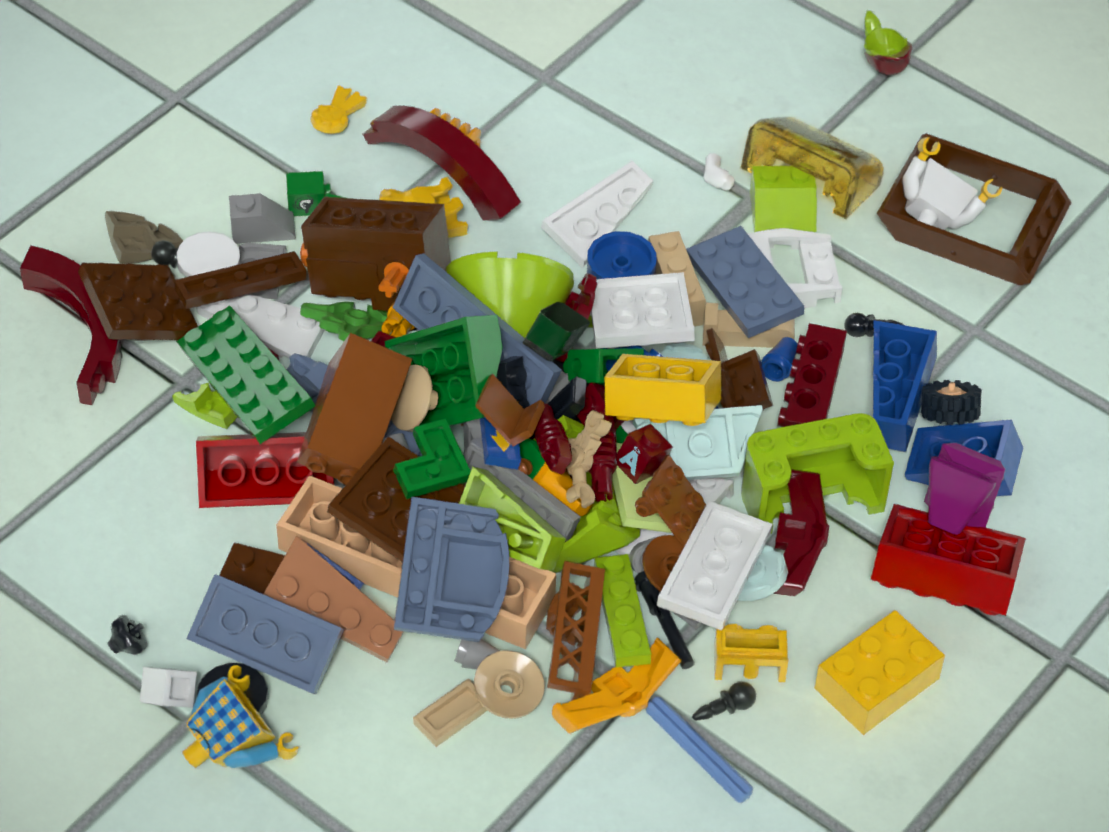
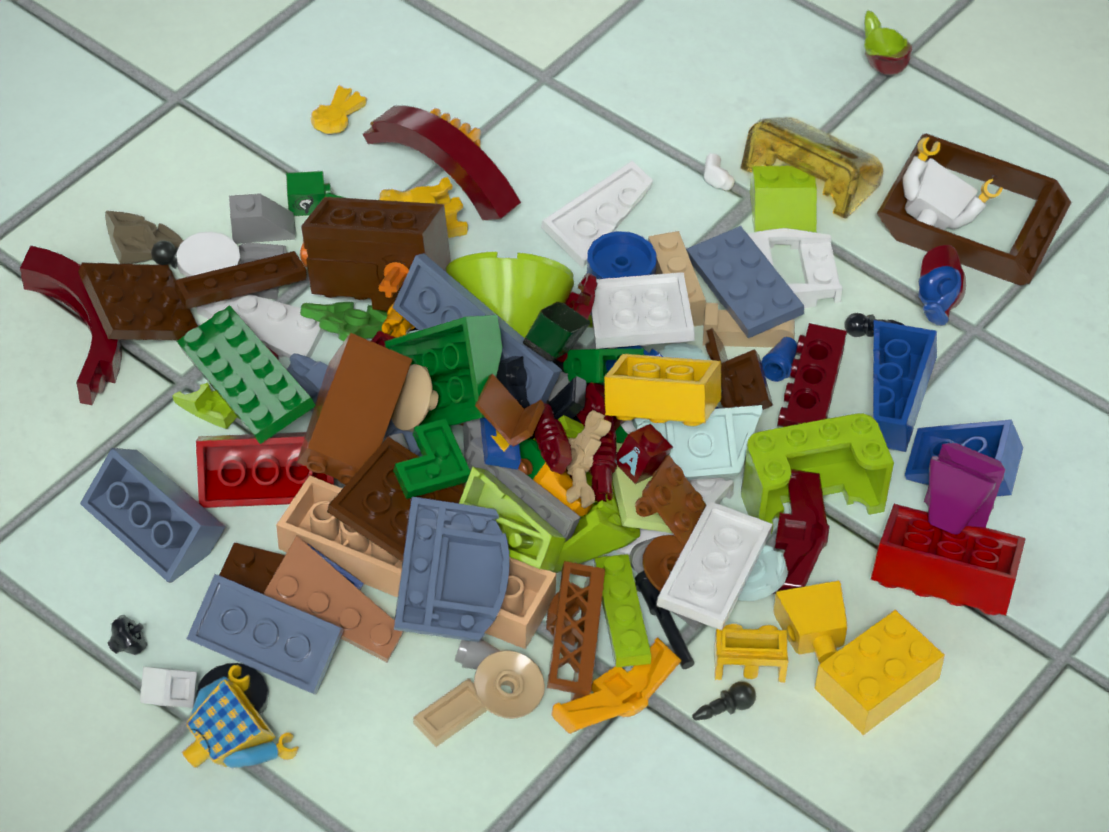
medium blue axle [646,696,753,803] -> none
black wheel [921,380,982,425] -> none
none -> sand blue slope [80,448,226,582]
none -> yellow torso [773,580,847,664]
none -> blue hair [918,245,966,326]

